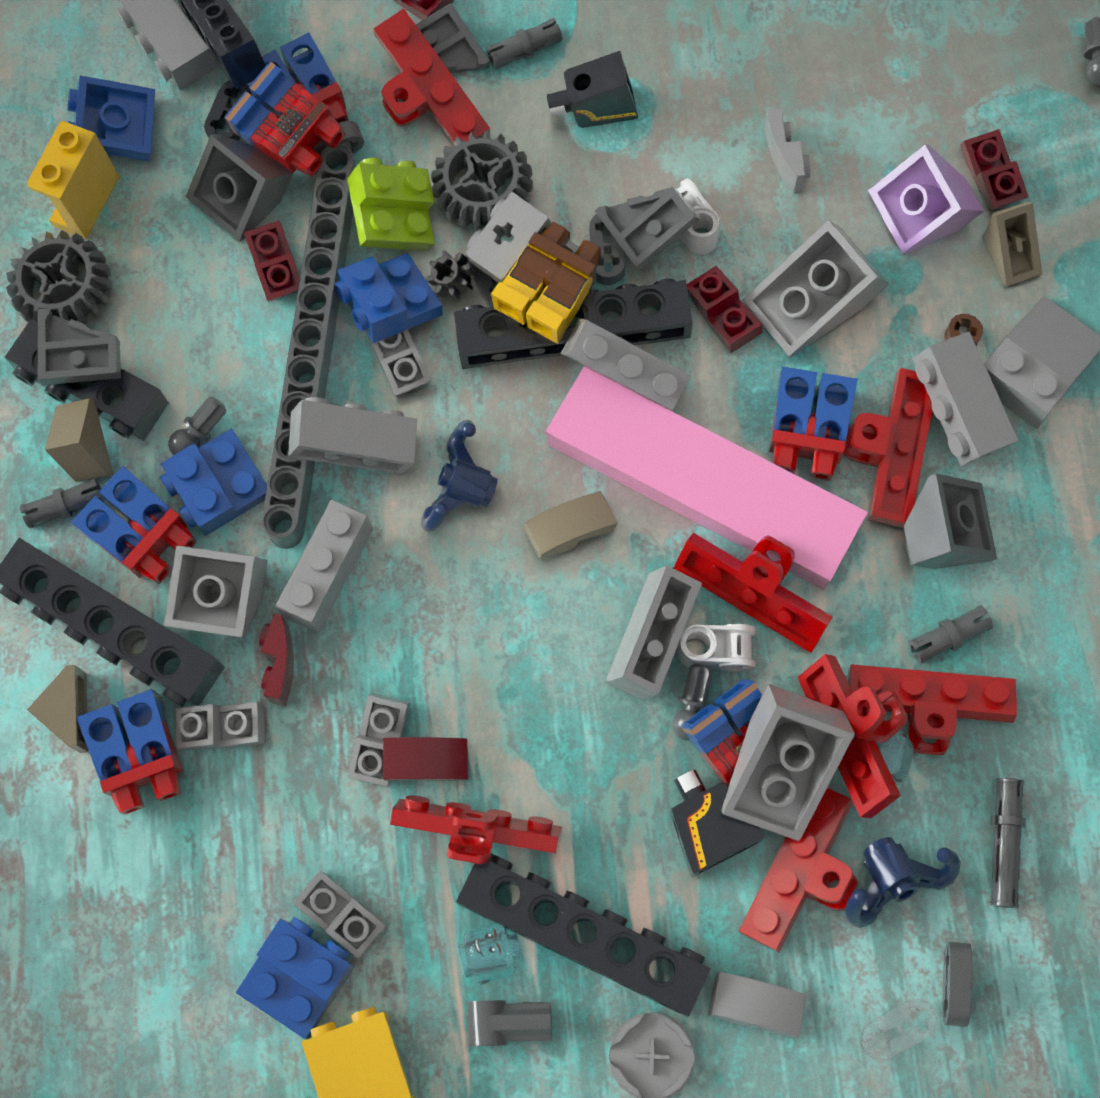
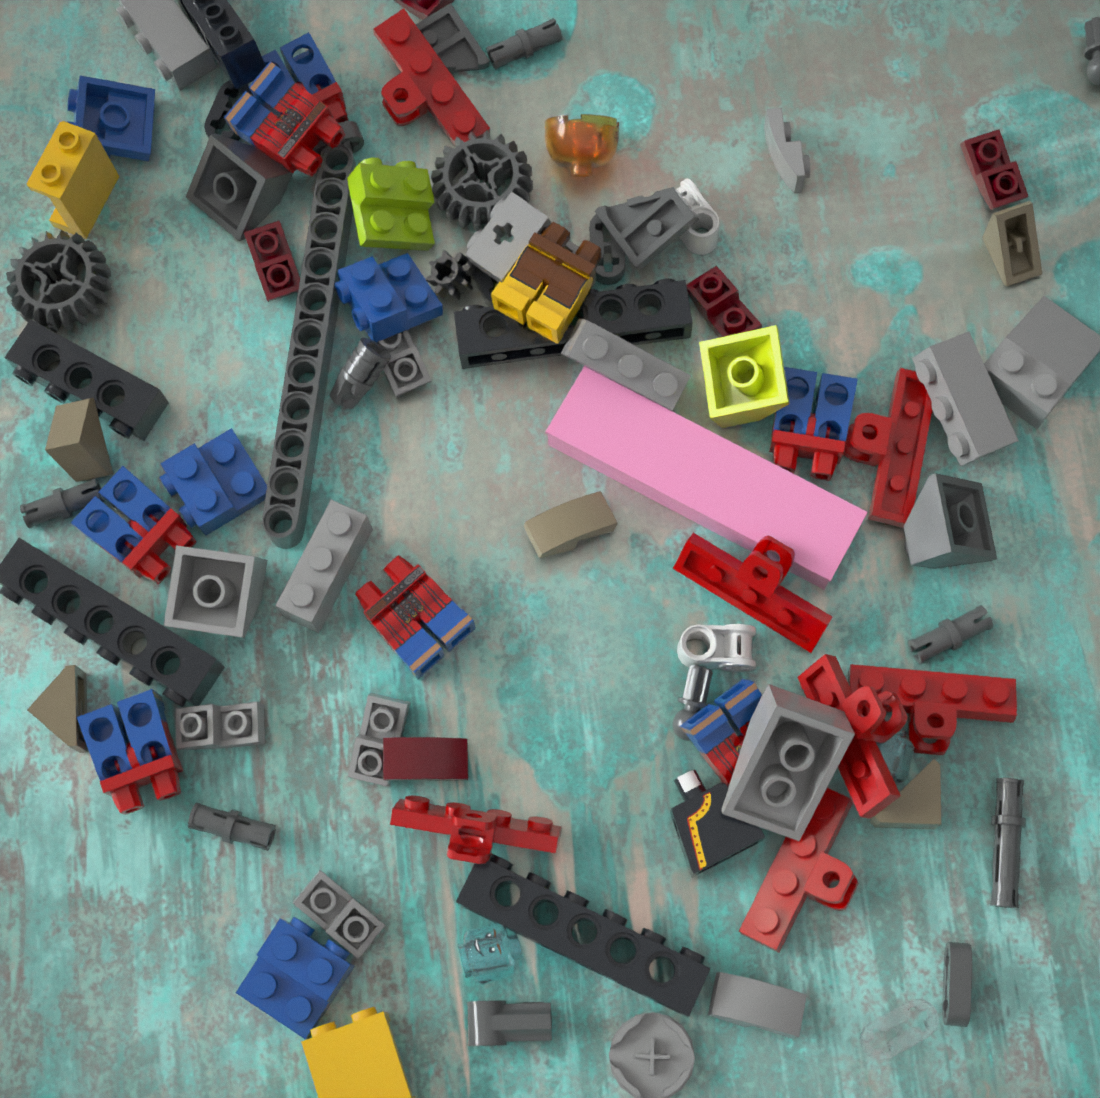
dark grey wing [38,309,121,385] -> none
dark grey axle [168,397,226,456] -> none
dark red slope [259,613,294,707] -> none
light grey brick [288,397,417,474] -> none
dark blue piece [421,420,498,532] -> none
black torso [547,51,638,128] -> none
light grey brick [605,565,702,699] -> none
light grey slope [743,220,889,358] -> none
dark blue piece [845,837,961,928] -> none
lavender slope [869,145,984,254] -> none
reddish brown bush [944,314,983,346] -> none
none -> dark grey pin [188,802,276,851]
none -> dark grey hinge [329,338,391,409]
none -> hips [355,555,476,679]
none -> clear orange cylinder [545,114,619,177]
none -> neon yellow slope [699,325,790,428]
none -> dark tan slope [869,759,941,830]

